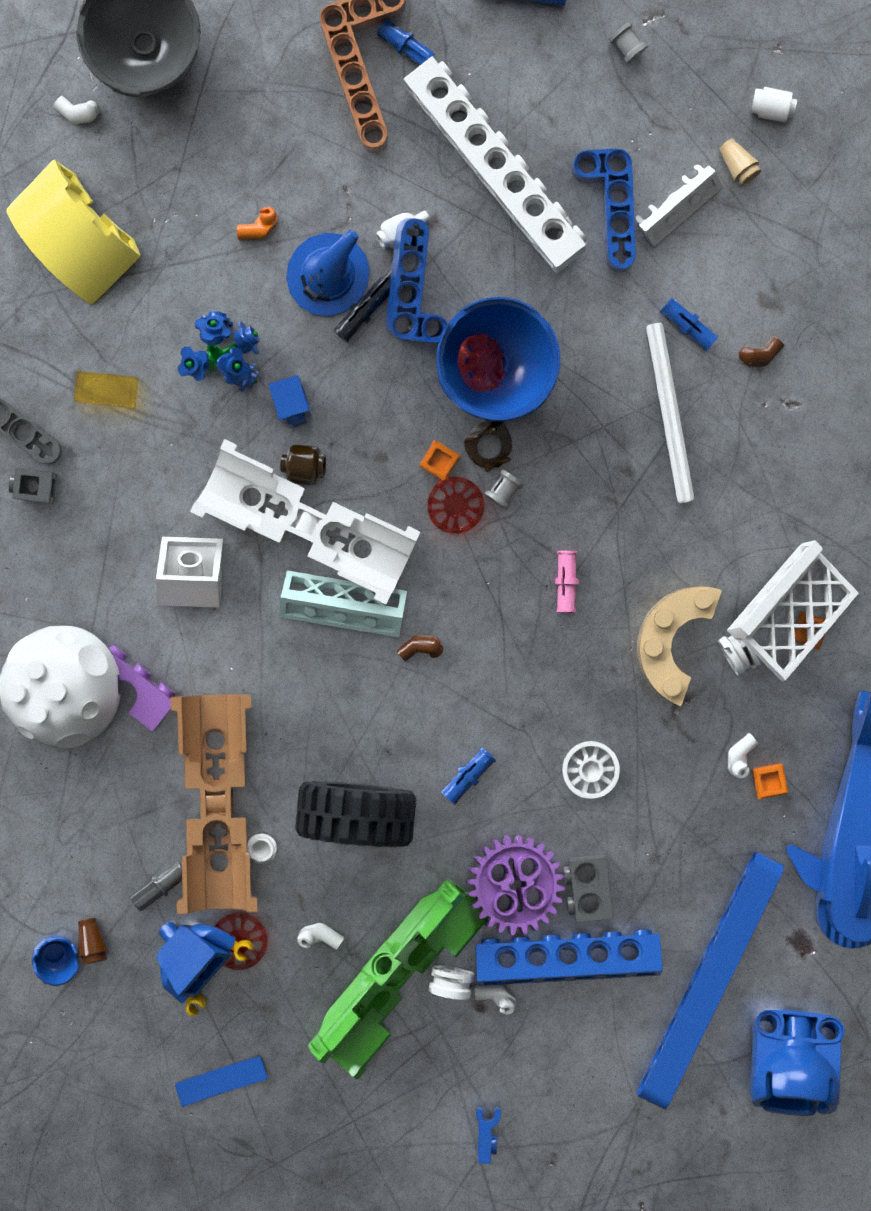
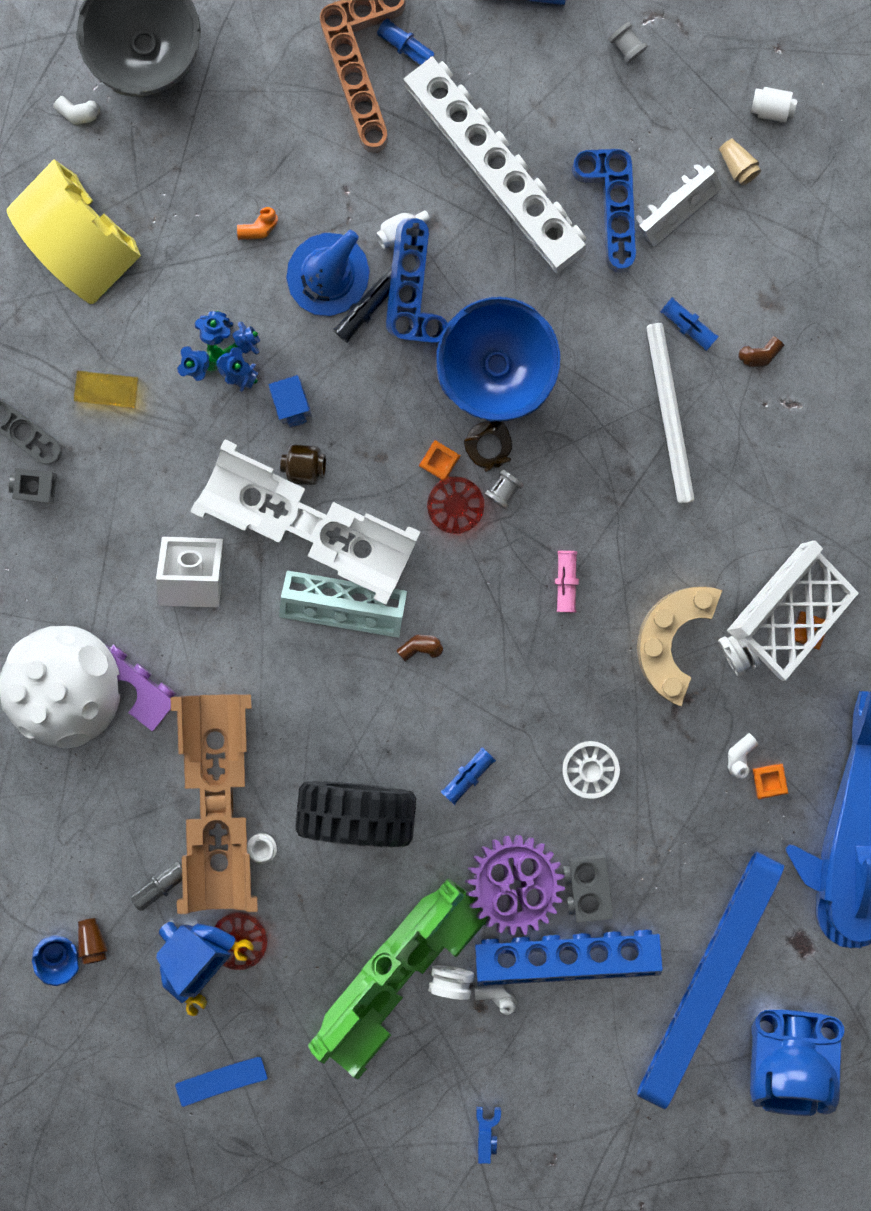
white arm [297,923,345,950] -> none
wheel [458,334,506,392] -> none

